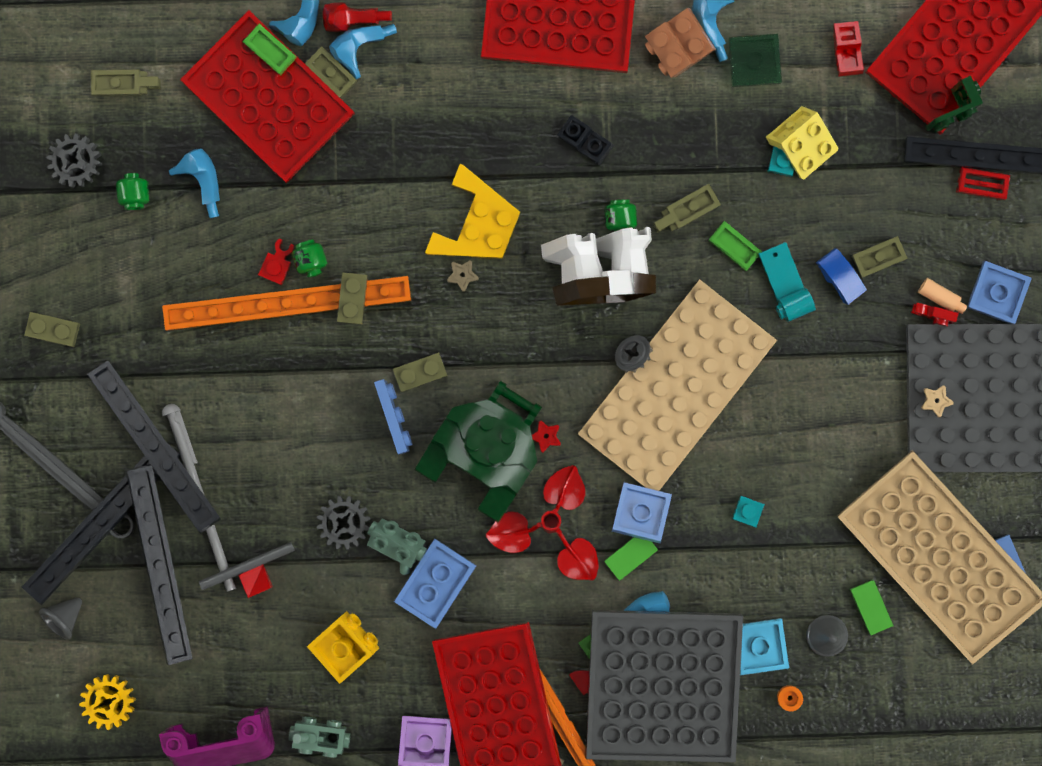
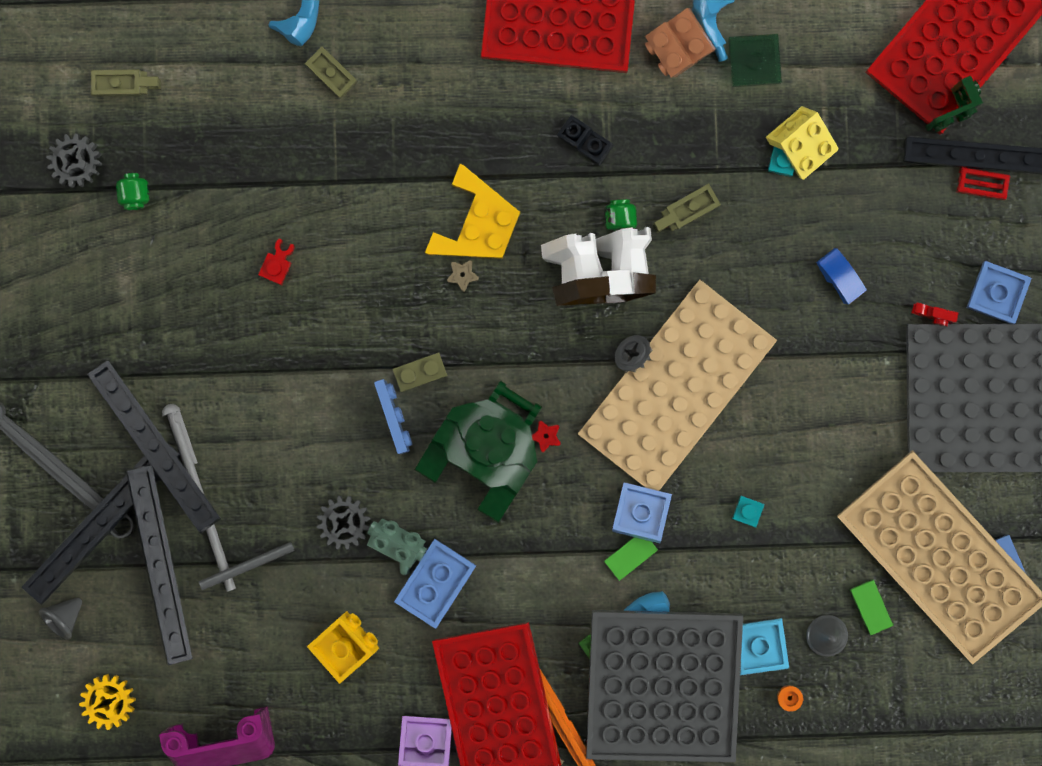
olive plate [24,312,80,347] -> none
orange plate [162,276,411,331] -> none
dark azure animal [169,149,220,218] -> none
red plate [180,10,355,183] -> none
red slope [239,564,273,598] -> none
bright green tile [243,24,297,76] -> none
sand green brick [289,716,351,758] -> none
green head [292,240,327,278] -> none
red animal [323,2,392,32] -> none
dark azure animal [329,24,397,79] -> none
olive plate [337,272,368,325] -> none
red plant [486,465,598,581] -> none
red tile [569,670,589,695] -> none
bright green tile [708,221,762,271] -> none
teal door [758,242,816,322] -> none
red slope [833,21,864,77] -> none
olive plate [851,236,908,279] -> none
light nougat cylinder [918,277,967,314] -> none
tan plate [921,385,954,418] -> none

